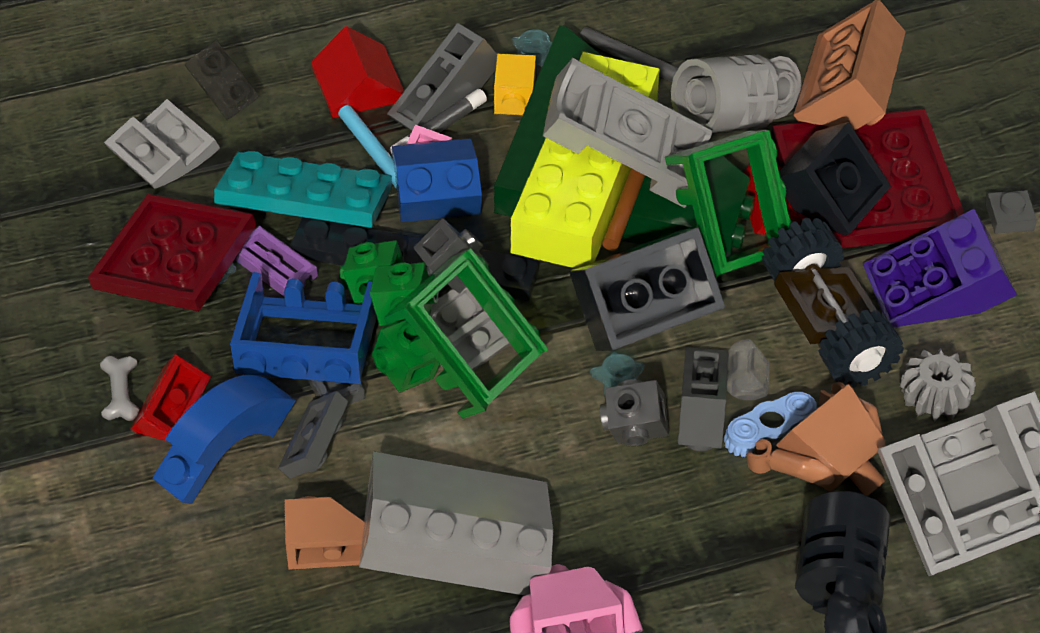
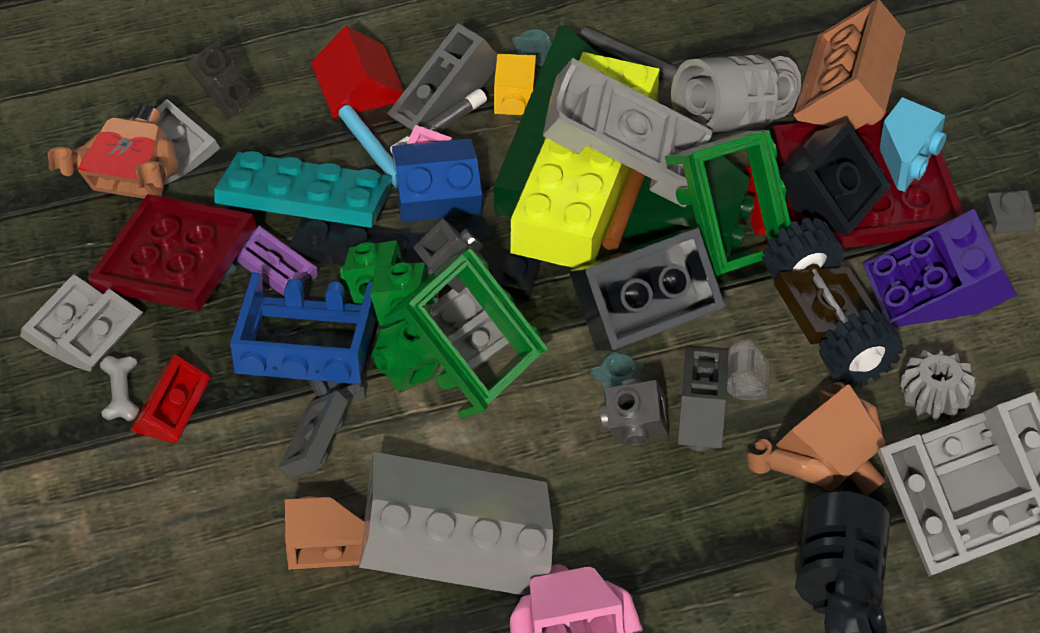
blue arch [152,375,296,504] -> none
light blue piece [724,392,817,457] -> none
none -> light grey slope [20,274,142,372]
none -> nougat torso [48,105,179,199]
none -> medium azure slope [880,97,947,192]

